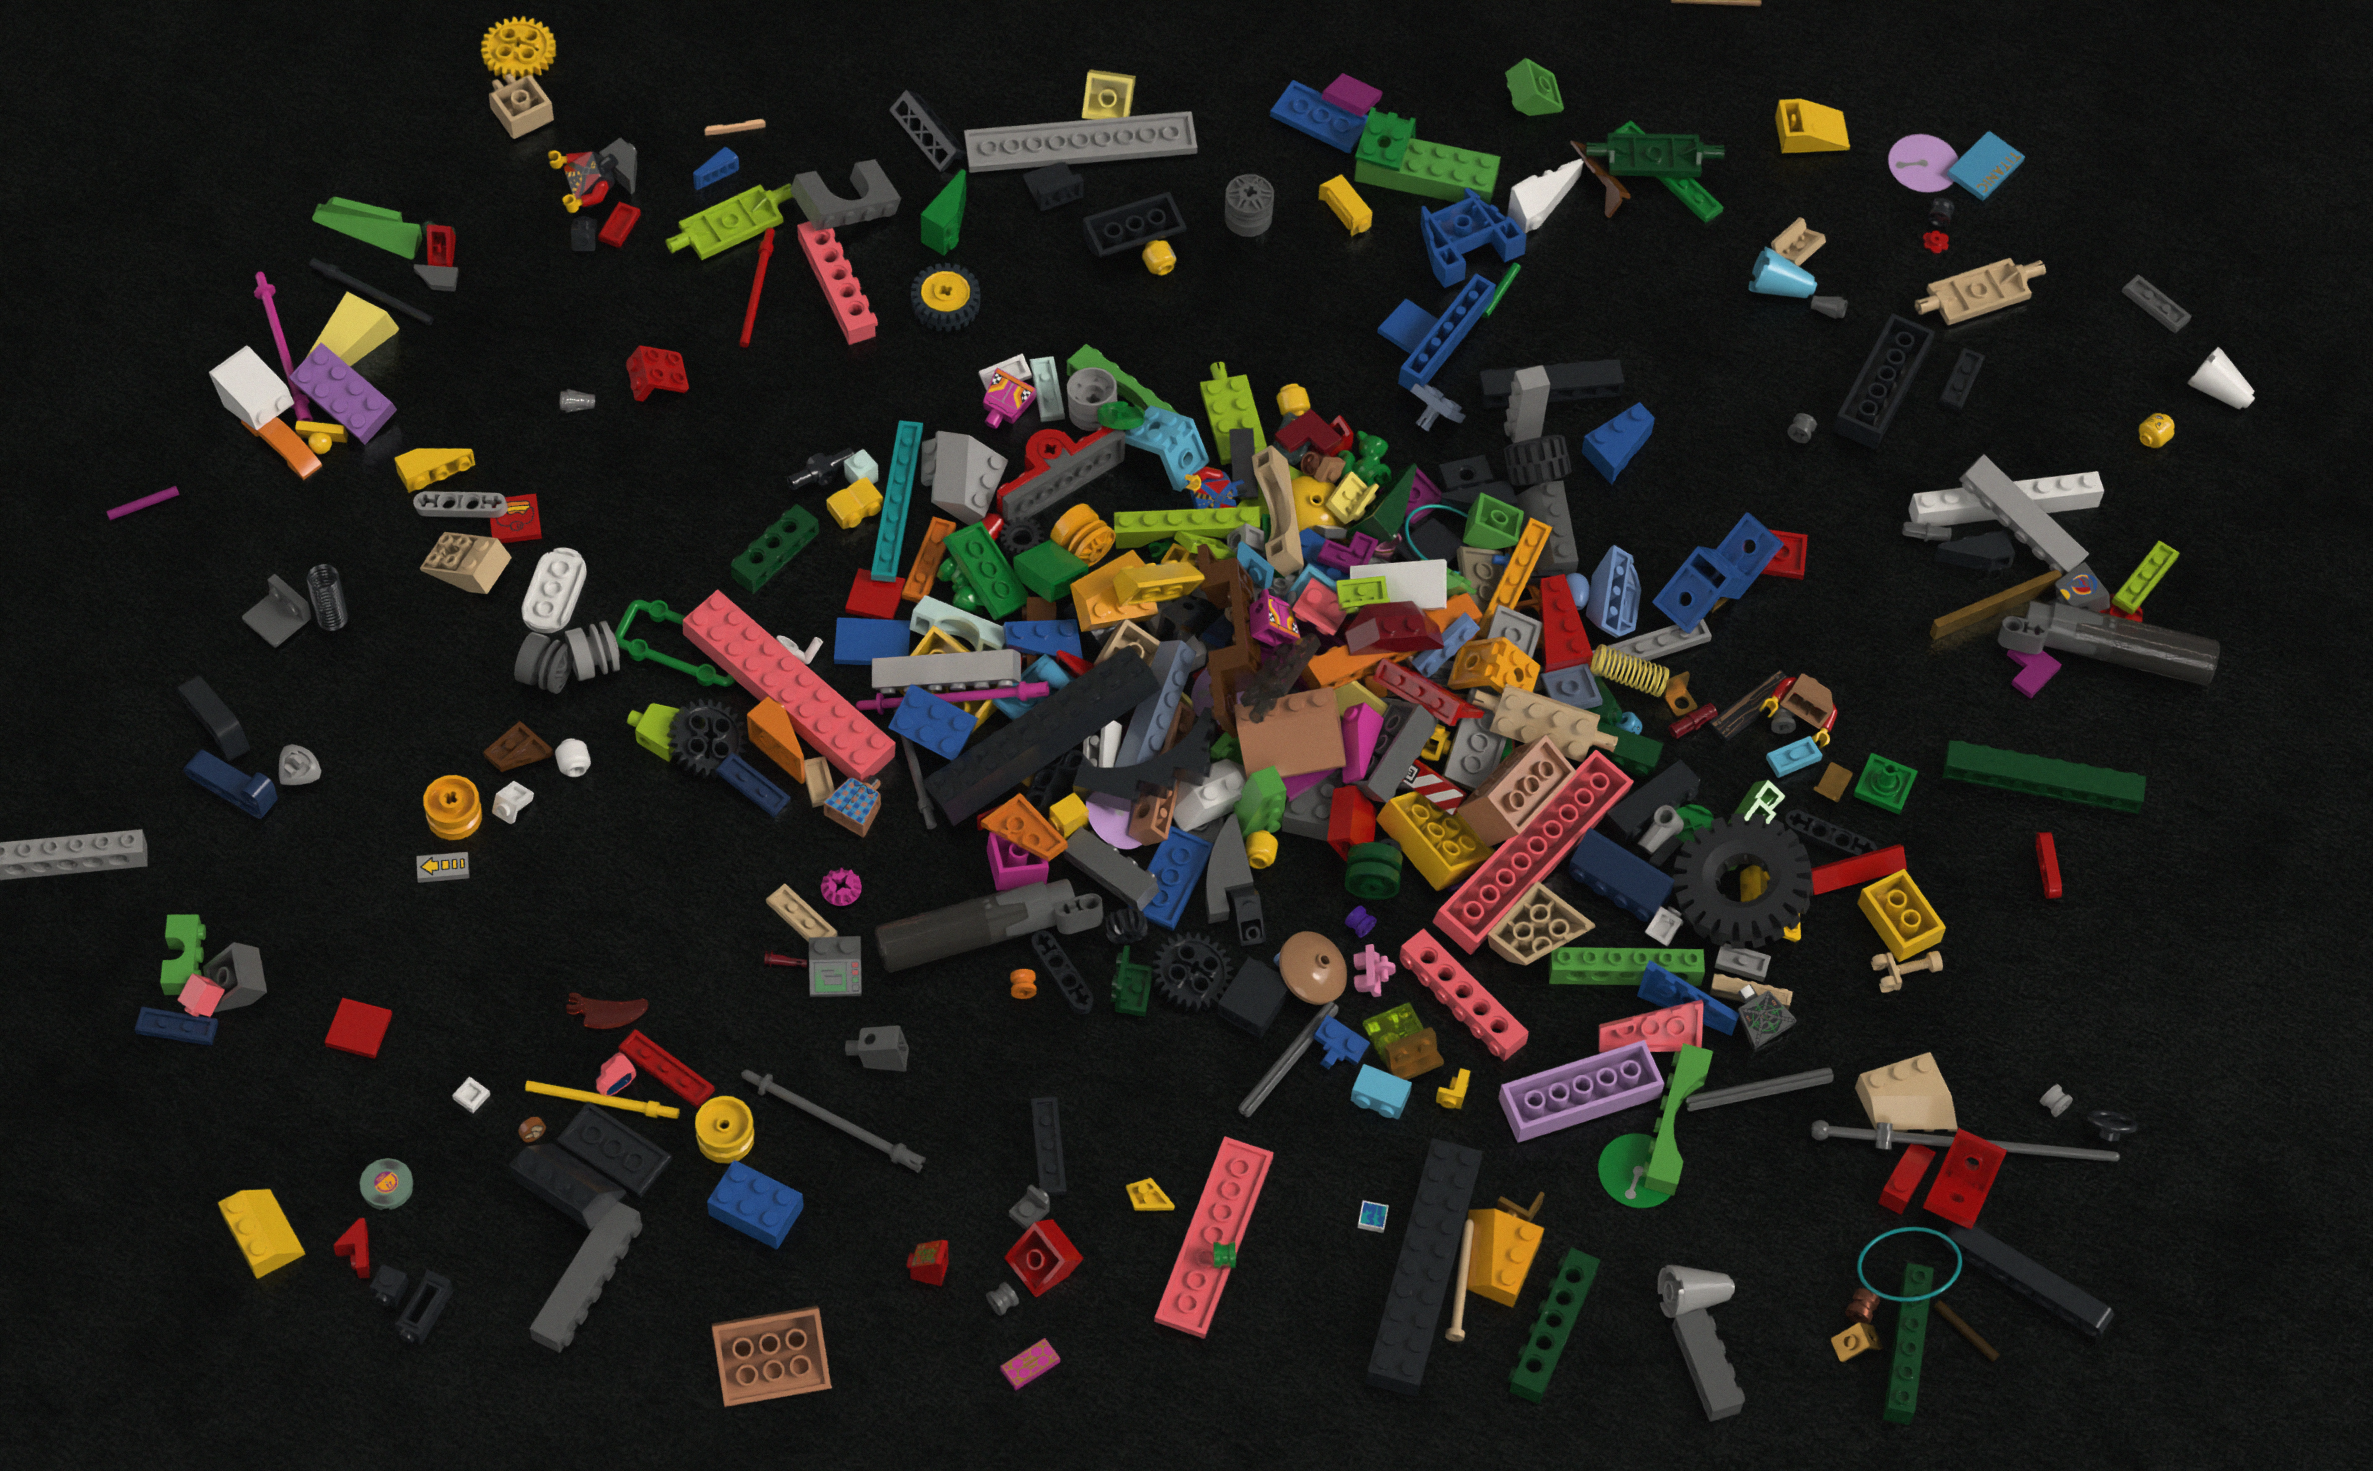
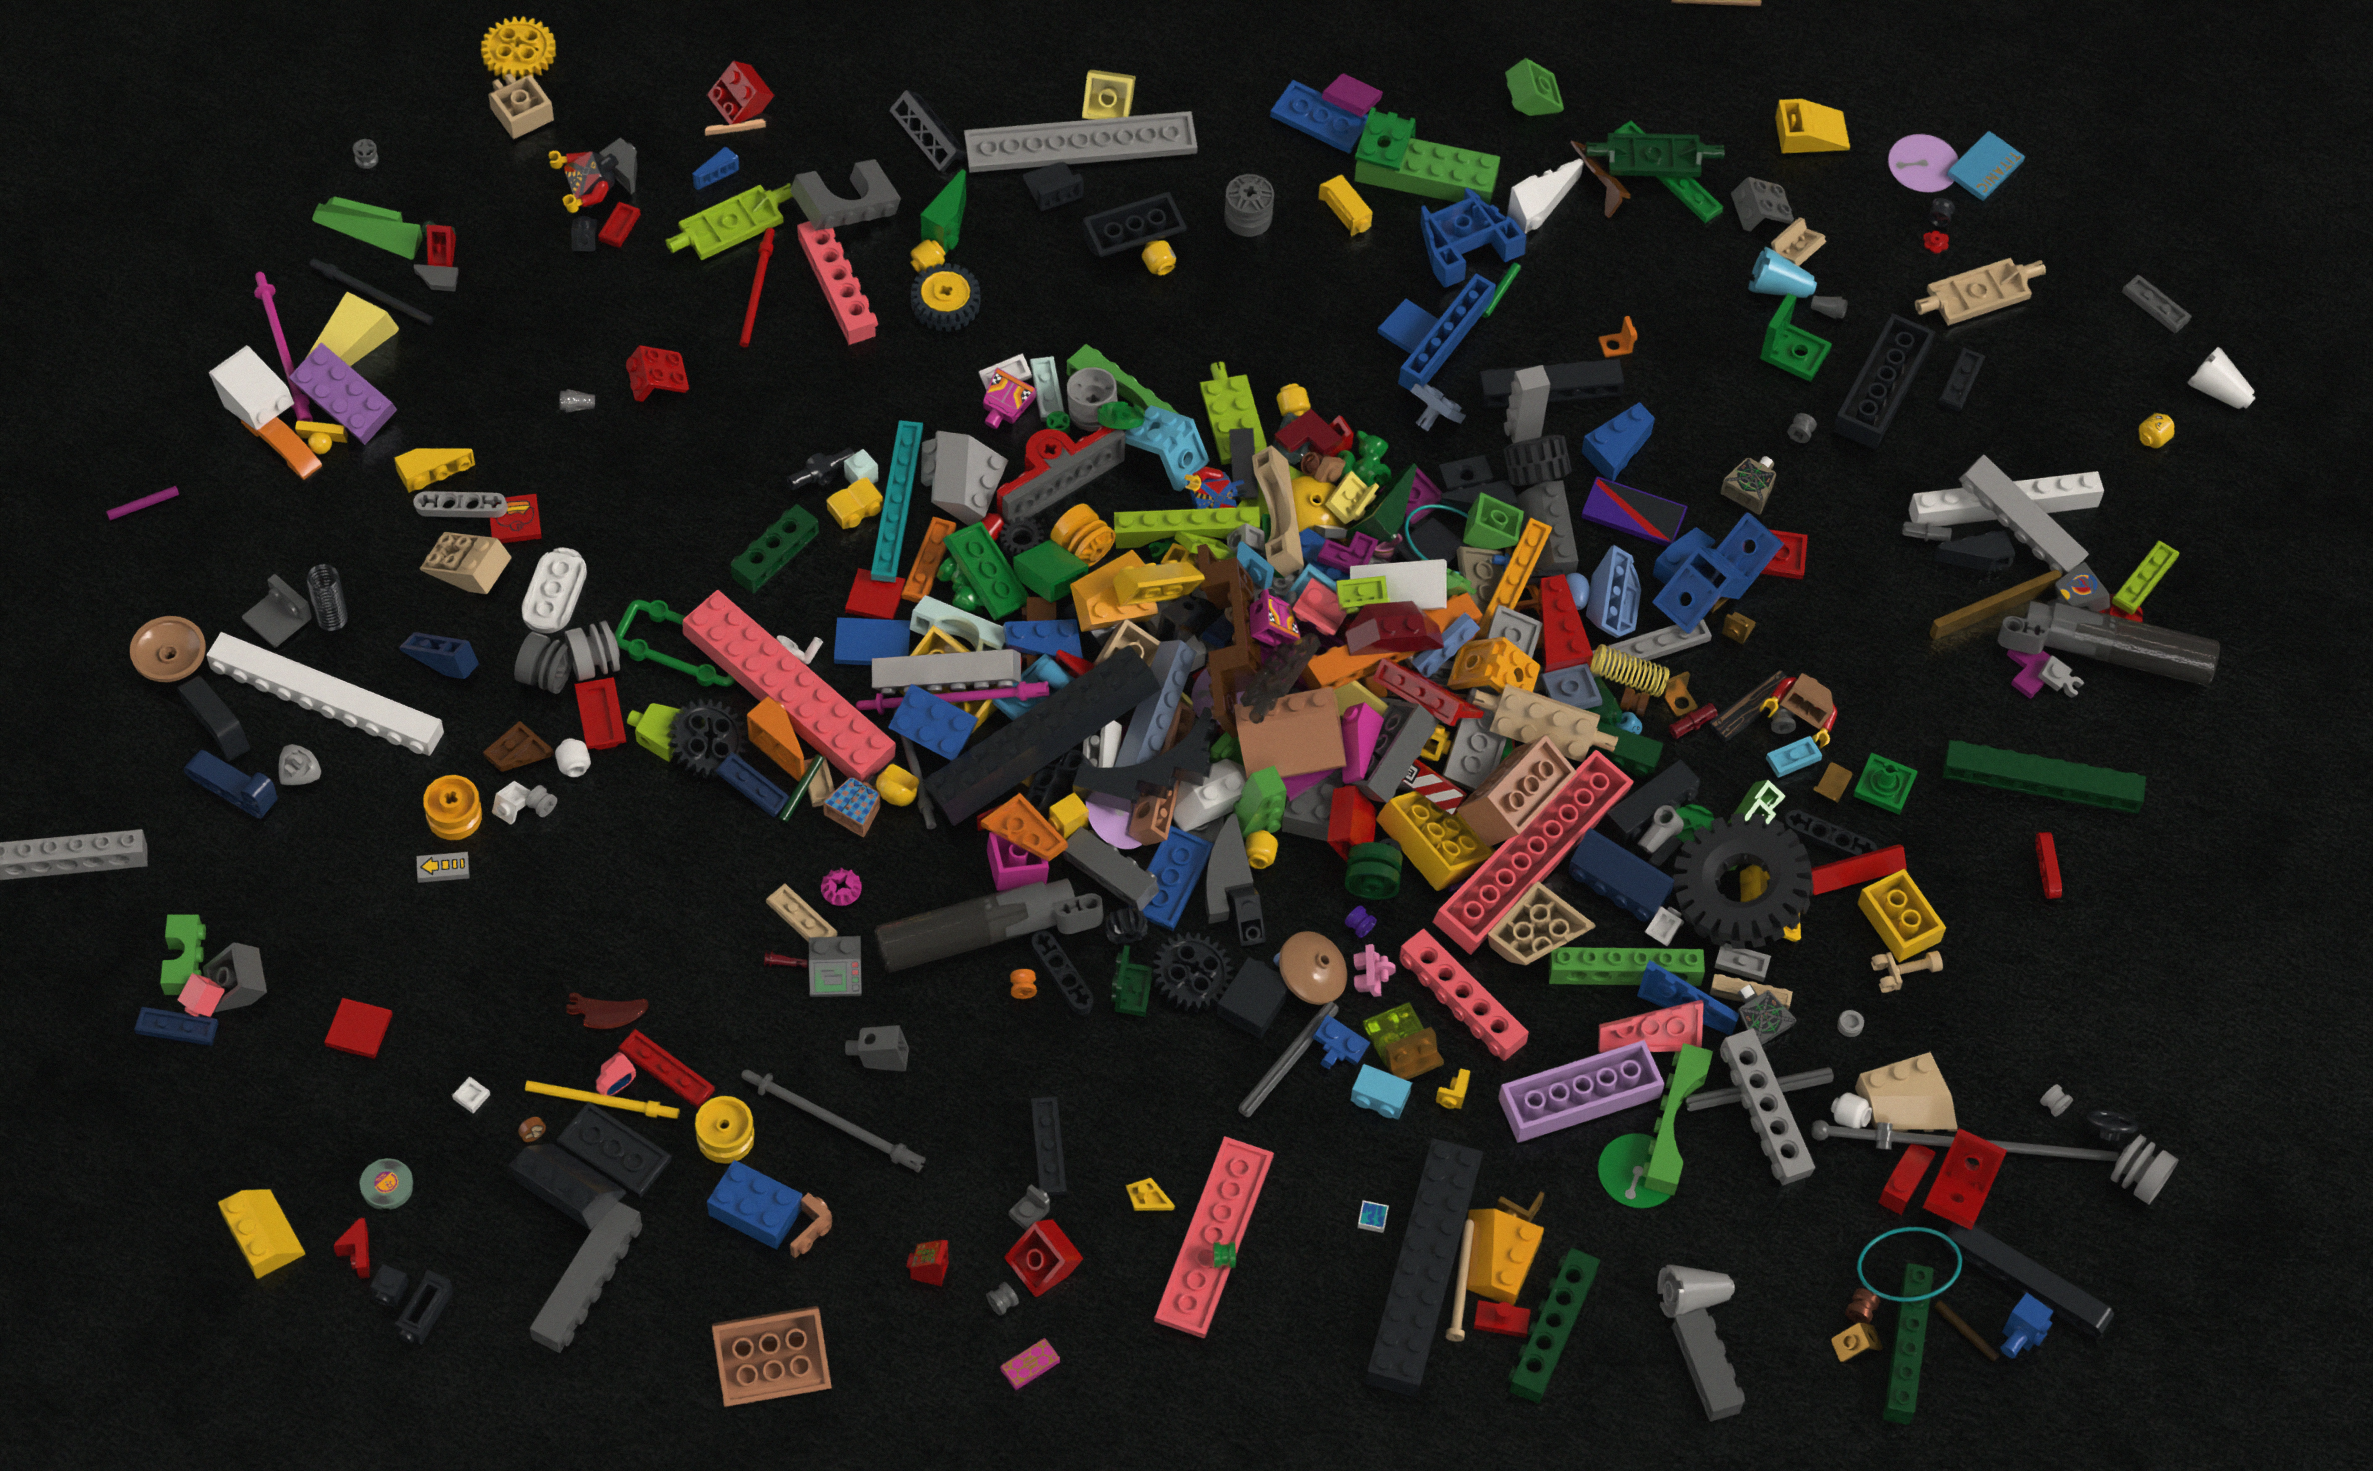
none -> medium nougat dish [130,616,206,682]
none -> white brick [206,632,444,756]
none -> dark grey wheel [353,139,378,169]
none -> dark blue slope [399,632,479,679]
none -> light grey wheel [525,785,557,817]
none -> red piece [575,677,626,750]
none -> red slope [707,61,774,125]
none -> dark green bar [778,754,825,823]
none -> nougat bracket [790,1193,832,1258]
none -> yellow hair [876,764,920,807]
none -> yellow head [910,240,946,273]
none -> green wheel [1047,411,1070,436]
none -> red tile [1474,1300,1531,1338]
none -> tile [1581,476,1687,547]
none -> orange bracket [1599,316,1637,357]
none -> reddish brown wheel [1620,687,1650,717]
none -> blue slope [1653,527,1715,585]
none -> light grey brick [1720,1028,1815,1185]
none -> torso [1721,456,1776,515]
none -> pearl gold bracket [1722,612,1755,644]
none -> dark grey bracket [1731,177,1794,231]
none -> green bracket [1760,293,1832,382]
none -> white head [1831,1093,1872,1129]
none -> light grey tile [1837,1010,1864,1037]
none -> blue brick [2001,1293,2053,1358]
none -> light grey plate [2038,655,2084,697]
none -> light grey wheel [2110,1135,2178,1204]

